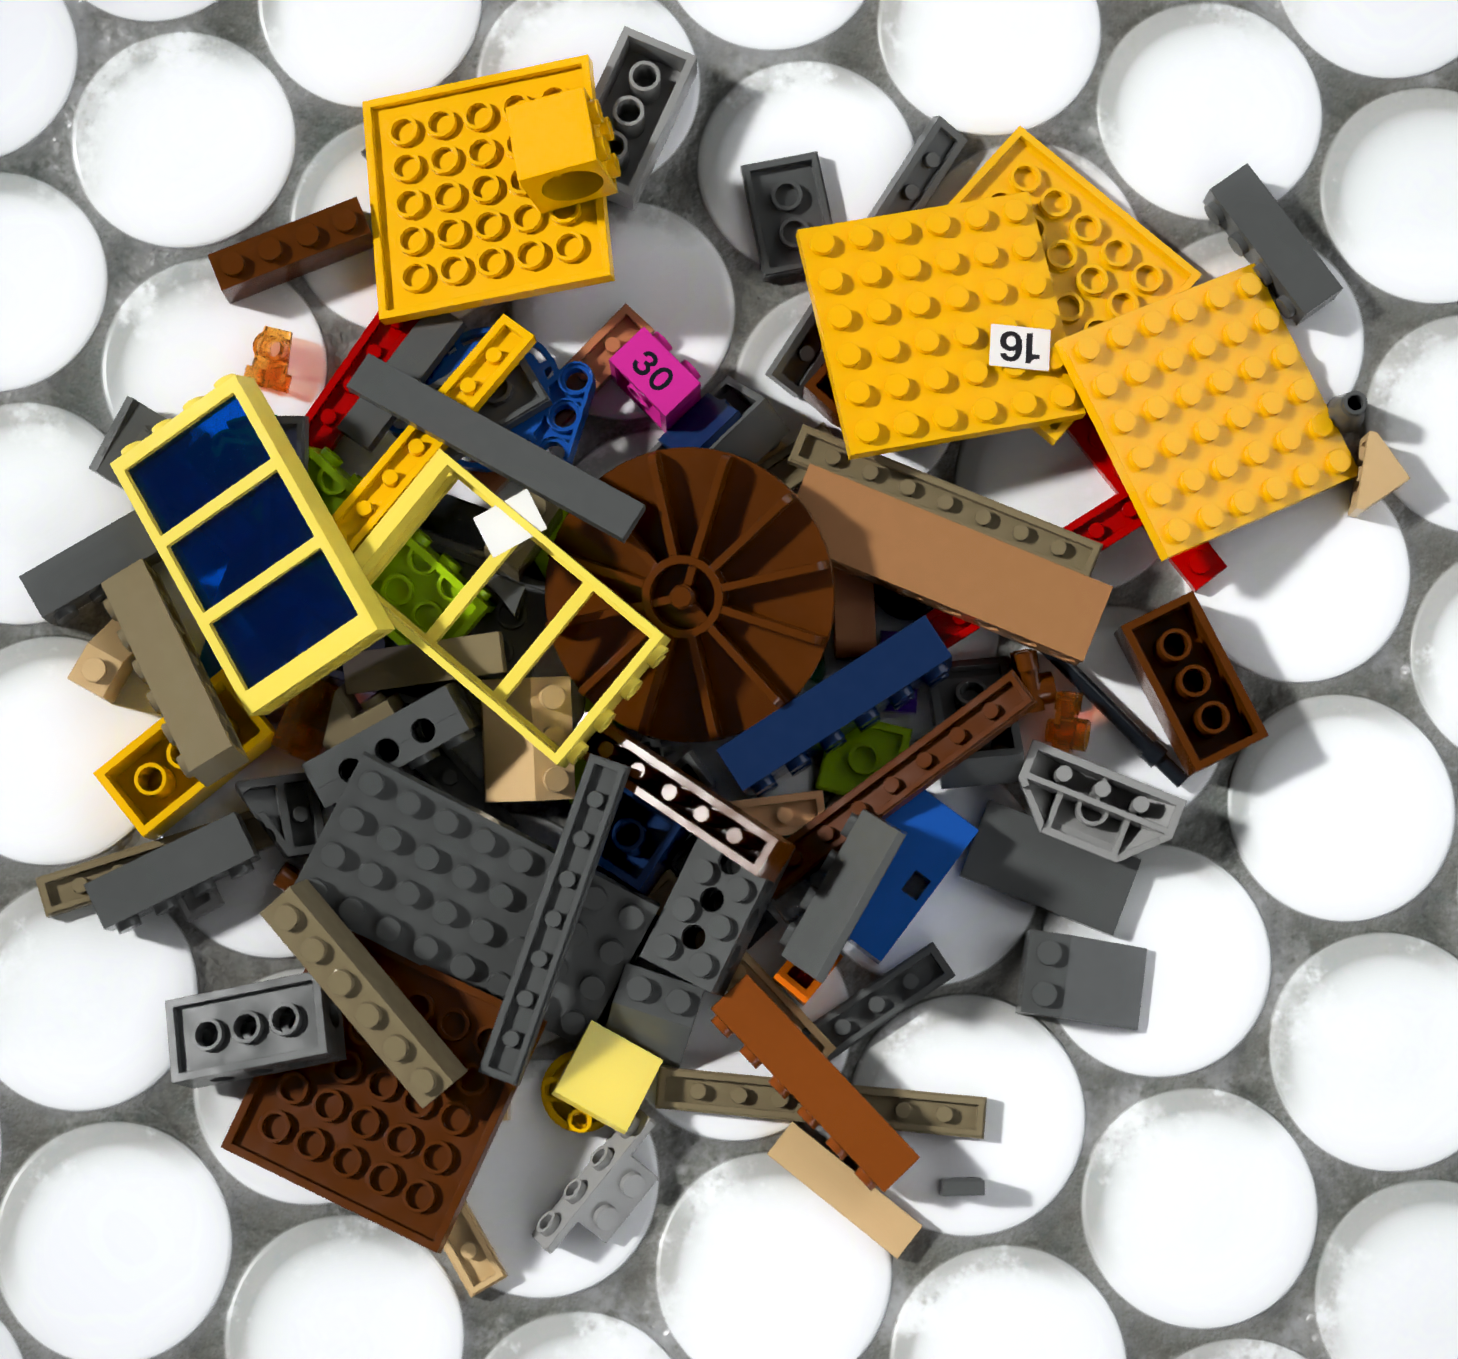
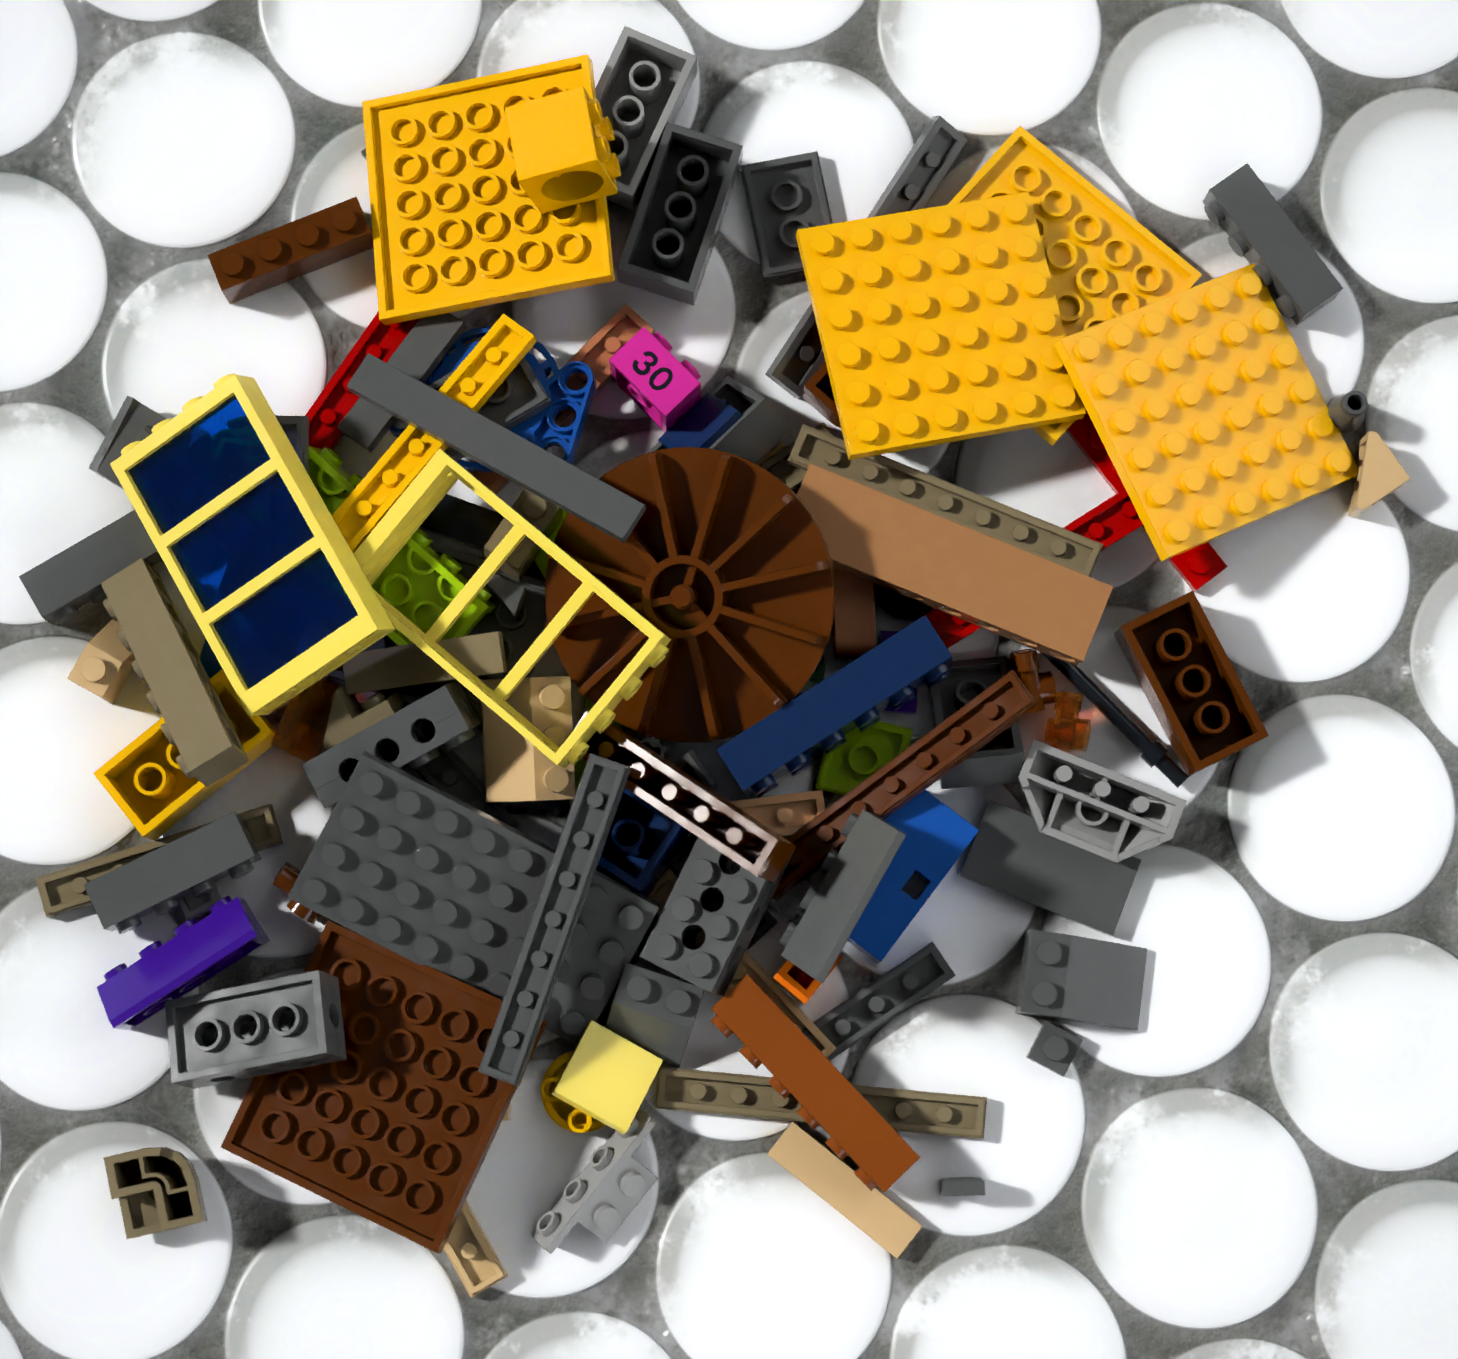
dark grey wing [235,772,324,859] -> none
clear orange plate [244,326,293,393] -> none
dark tan brick [260,879,468,1109] -> none
white sticker [473,489,547,558] -> none
white sticker [989,324,1051,371] -> none
none -> dark purple slope [96,896,270,1030]
none -> dark tan brick [104,1147,207,1239]
none -> dark grey brick [617,122,743,306]
none -> dark grey plate [1026,1021,1082,1077]

